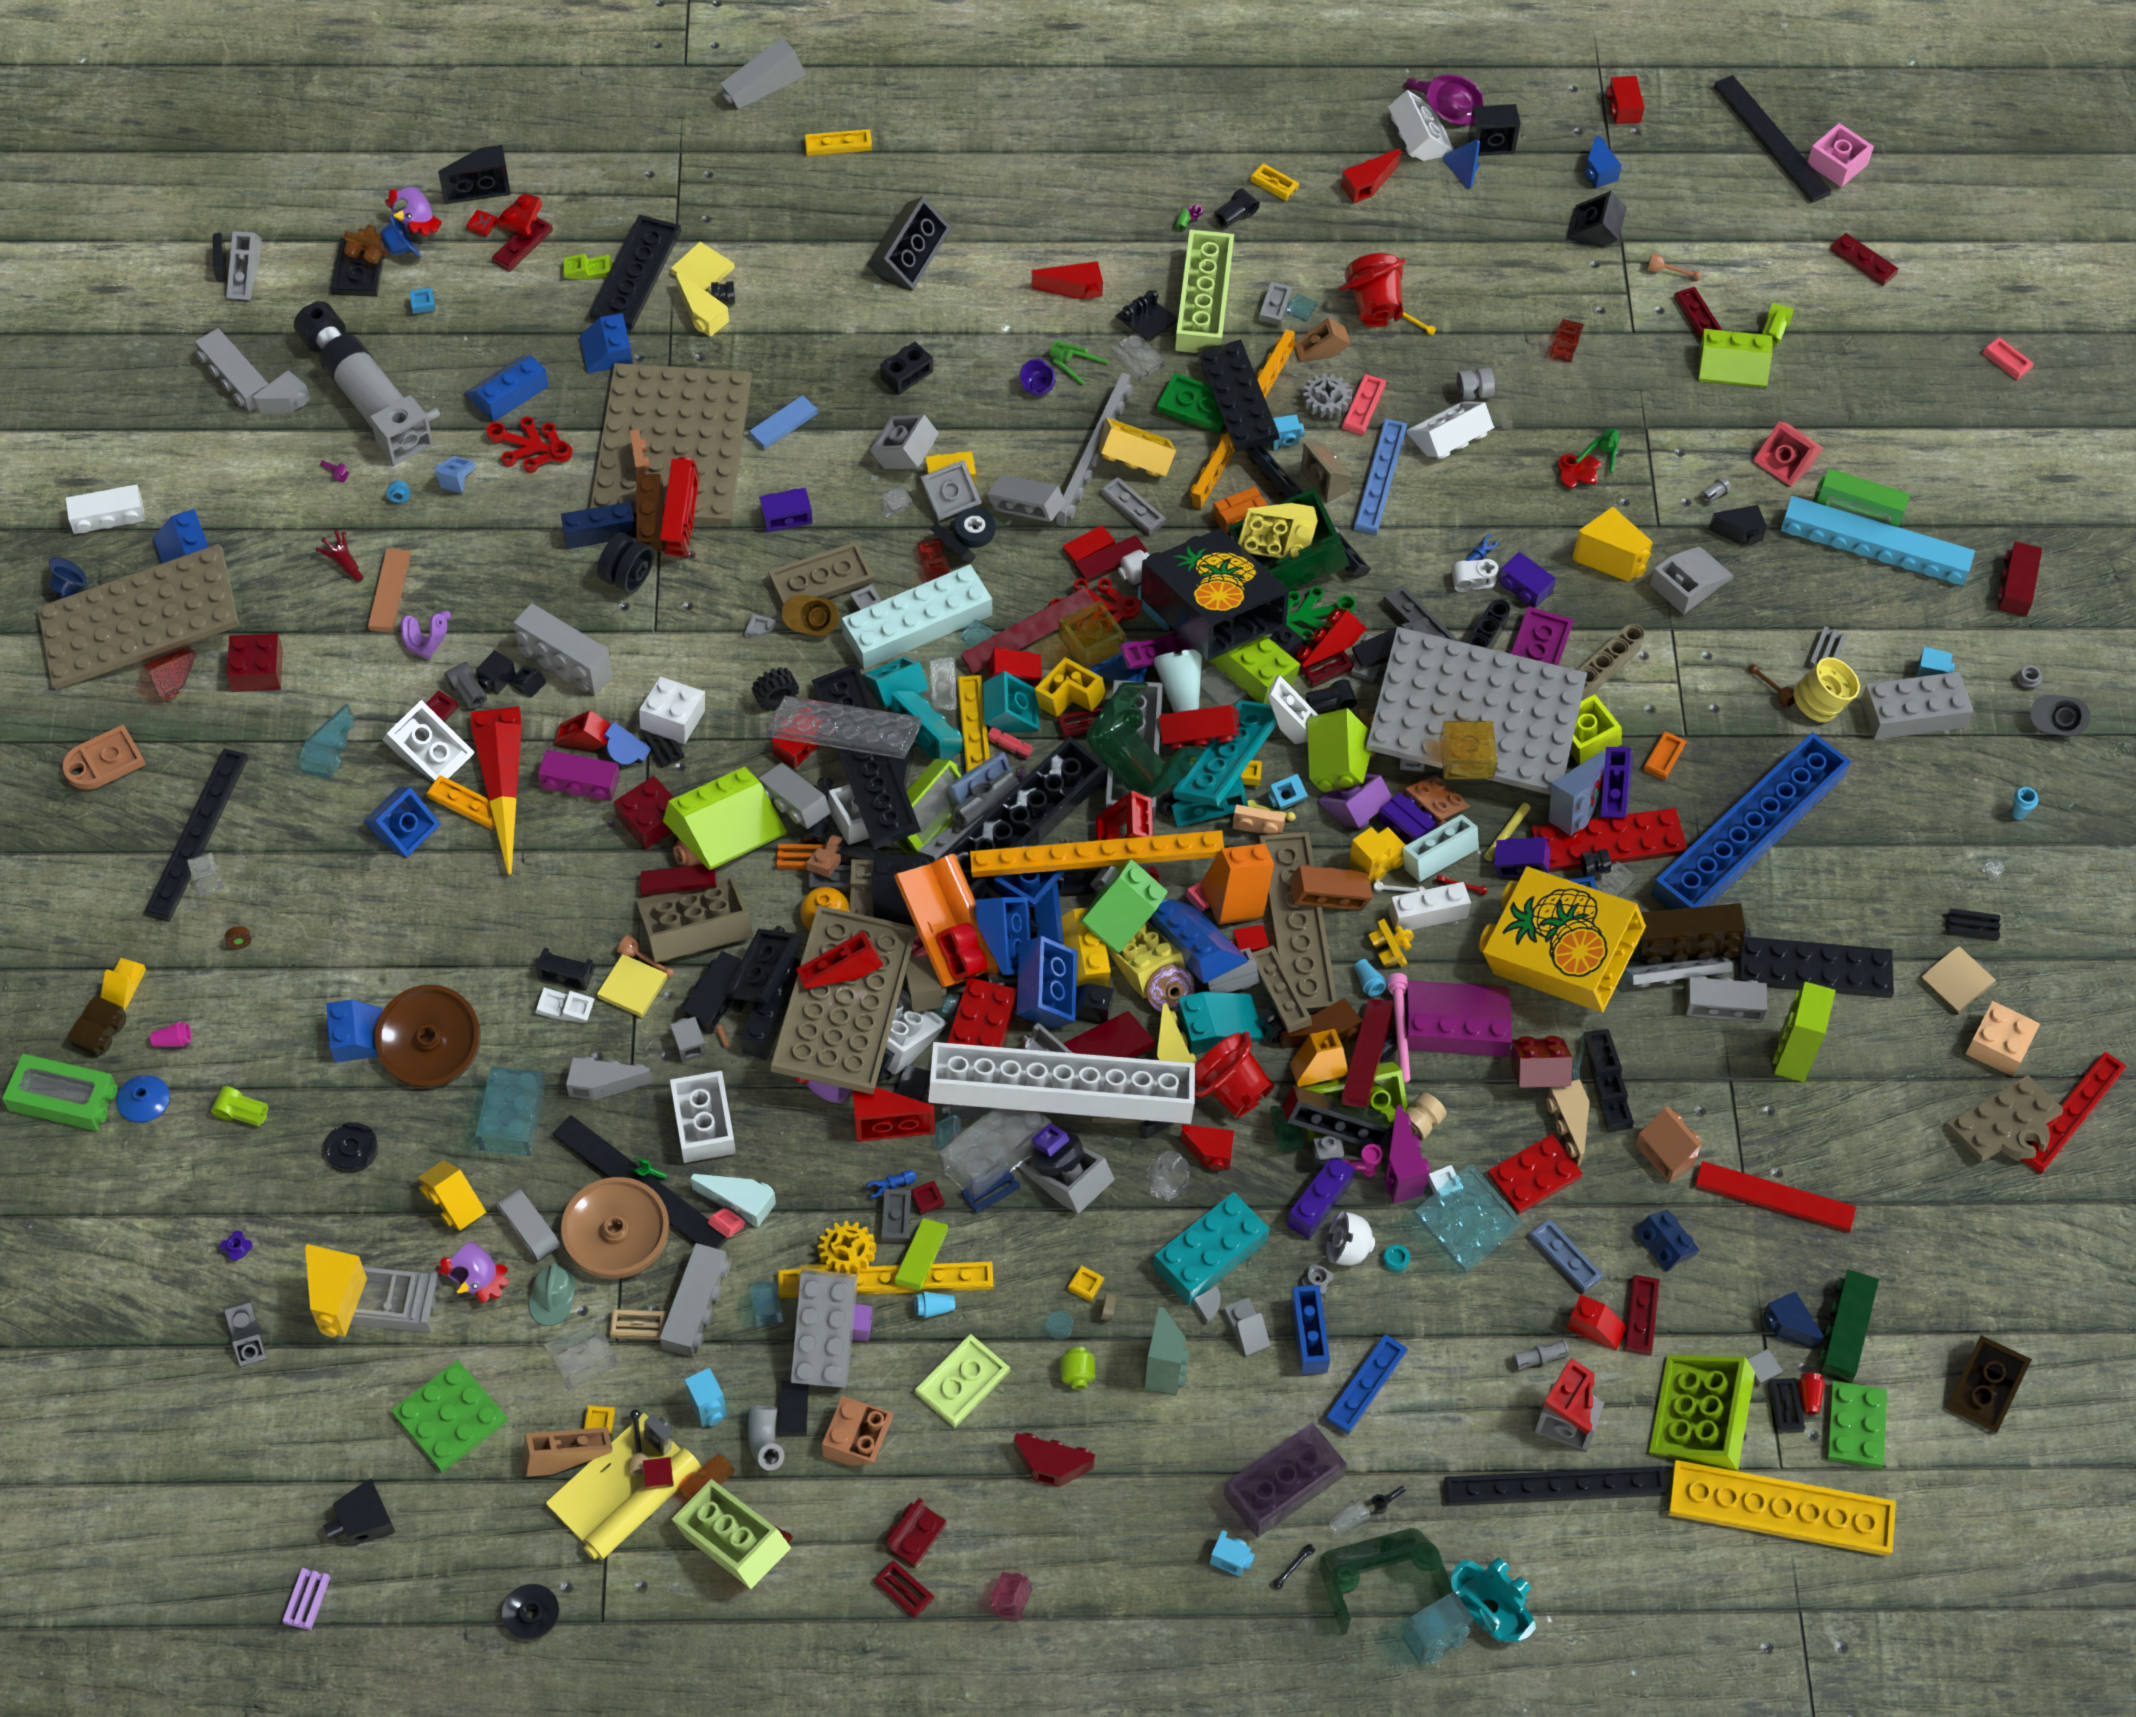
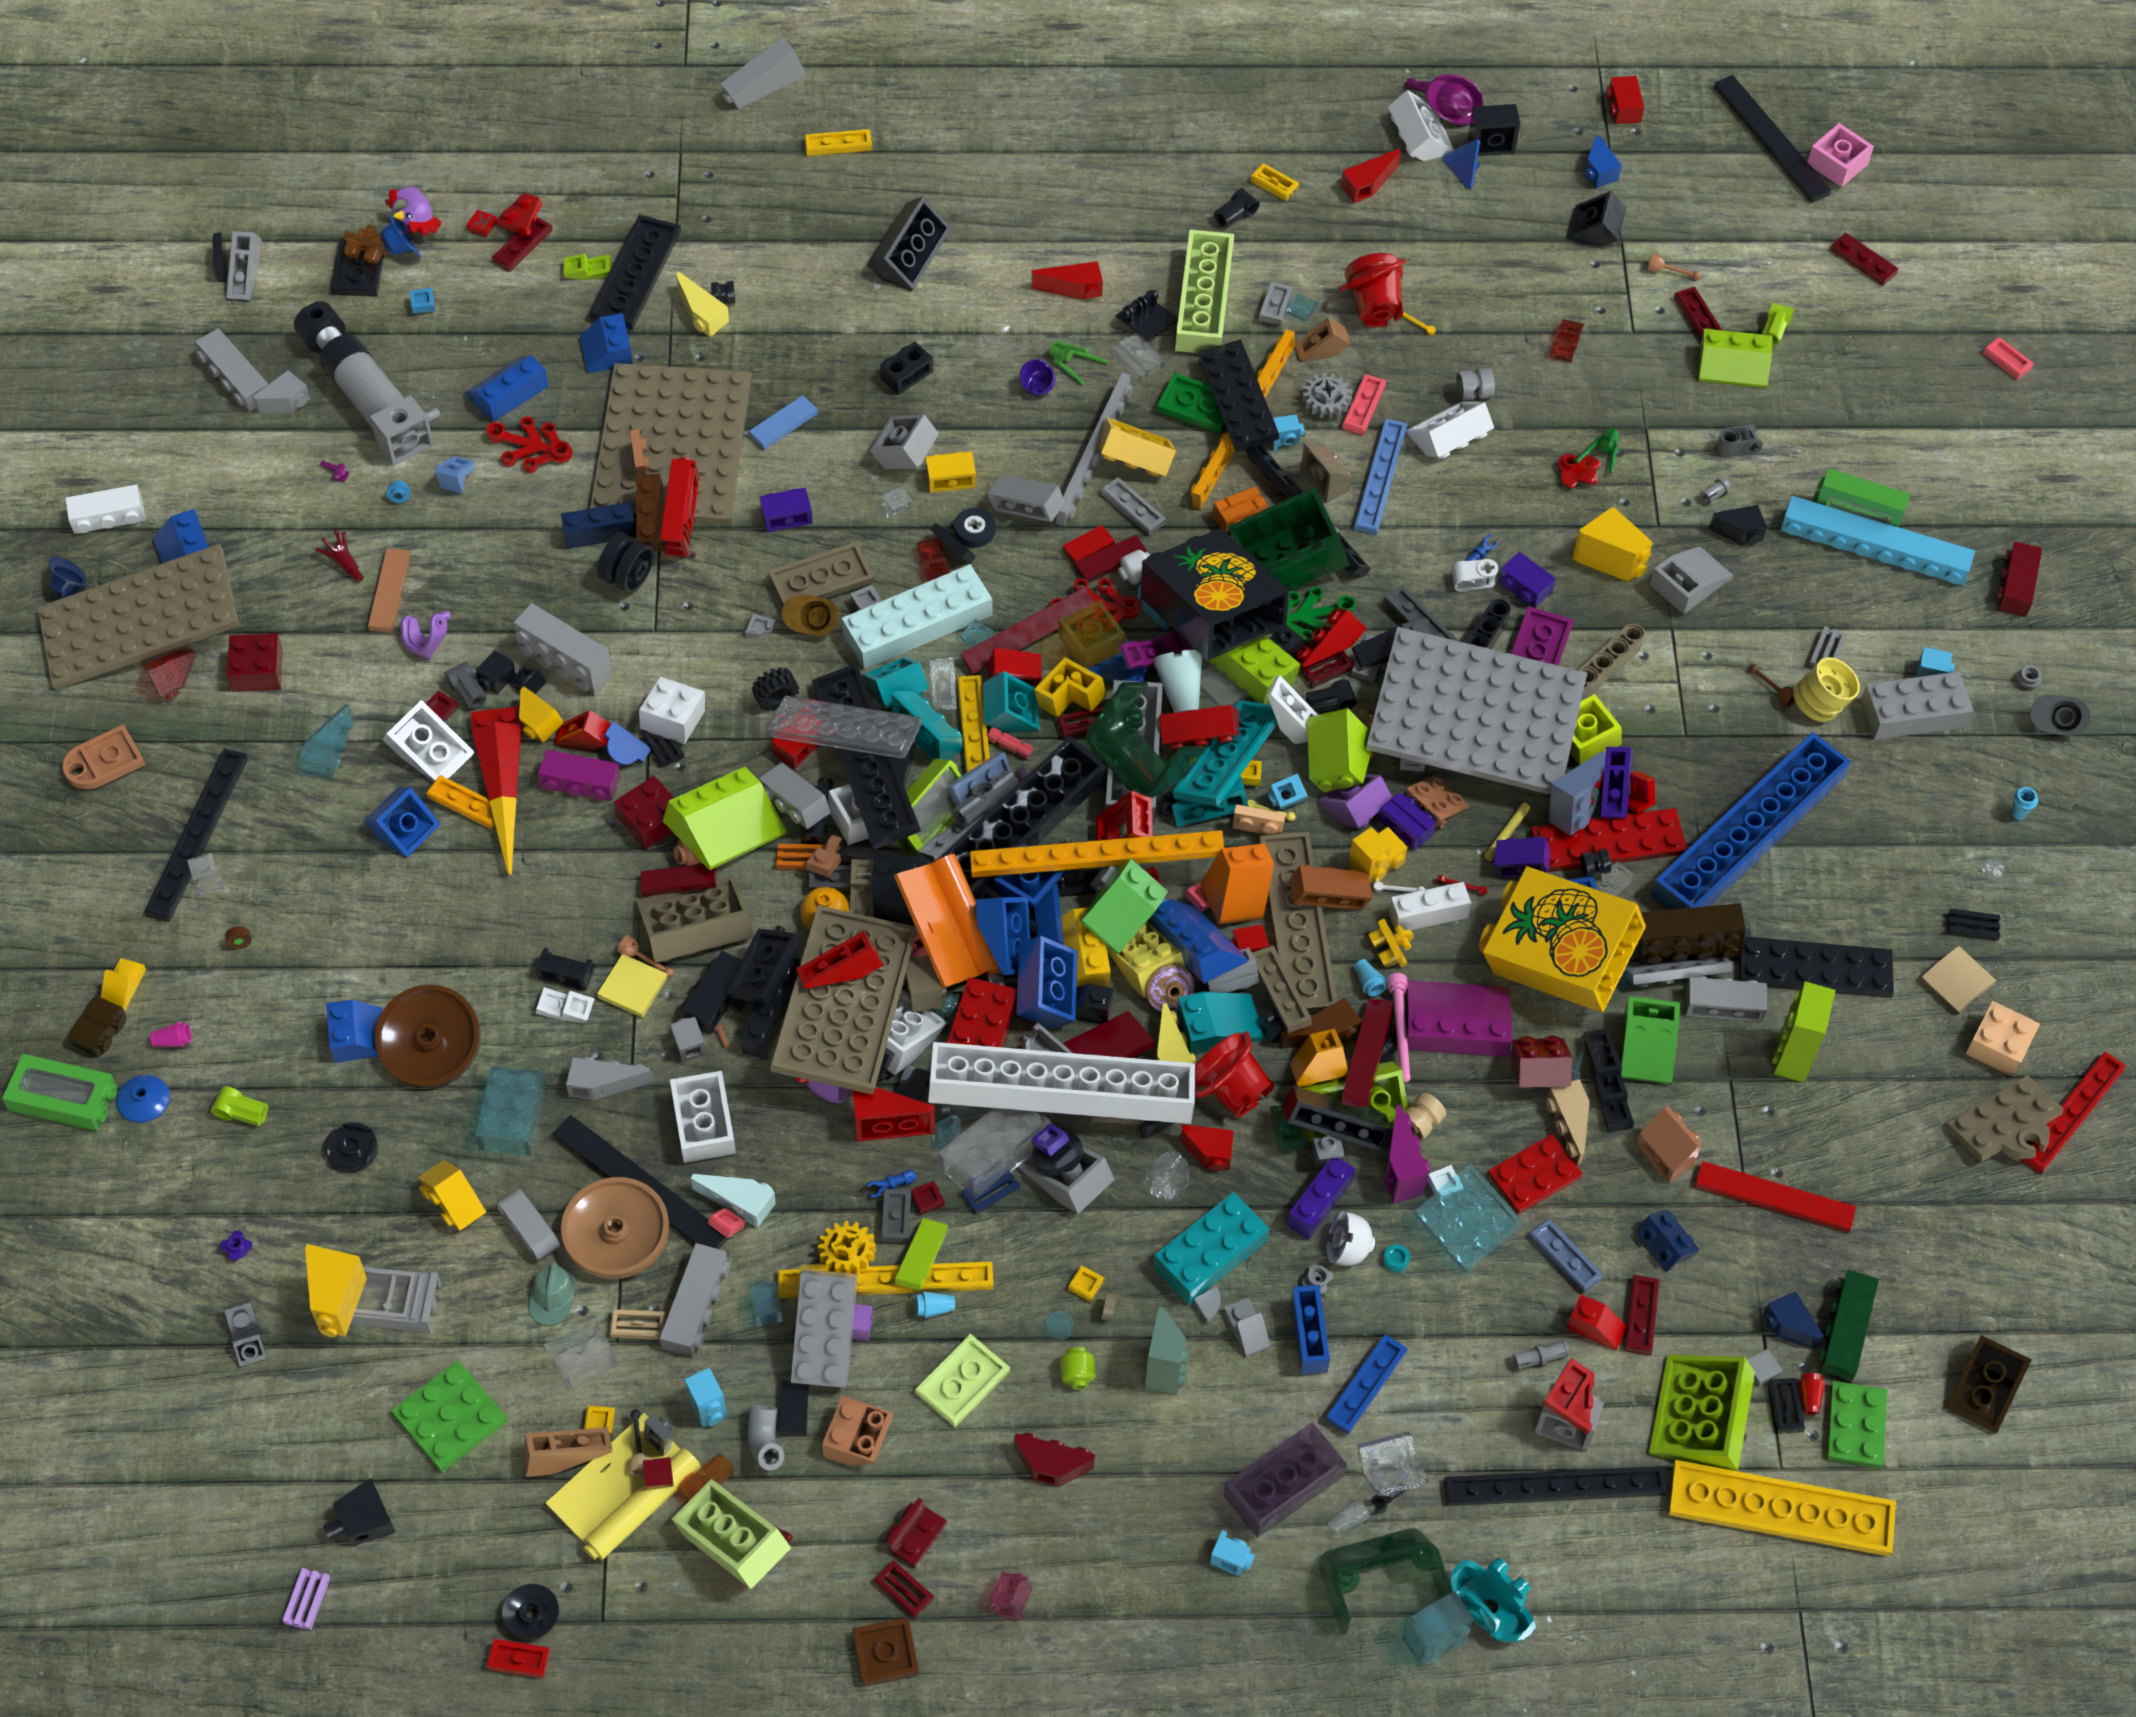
medium lavender piece [435,1241,508,1303] -> none
black slope [438,145,511,204] -> none
green hand [630,1156,667,1180] -> none
light yellow tile [671,242,735,292] -> none
light grey tile [920,460,982,521] -> none
red brick [937,922,987,981] -> none
arm [1175,204,1203,231] -> none
light yellow slope [1238,503,1318,560] -> none
black hinge [1273,1544,1315,1589] -> none
dark pink piece [1343,1144,1383,1177] -> none
light aqua brick [1403,814,1479,882] -> none
clear yellow brick [1439,721,1498,779] -> none
orange tile [1643,731,1687,781] -> none
coral slope [1753,422,1824,486] -> none
none -> red plate [487,1639,551,1678]
none -> yellow slope [519,687,564,743]
none -> reddish brown plate [853,1617,919,1686]
none -> clear bracket [1357,1431,1429,1496]
none -> bright green slope [1621,996,1680,1085]
none -> red bracket [1628,770,1656,813]
none -> dark grey piece [1715,423,1763,458]

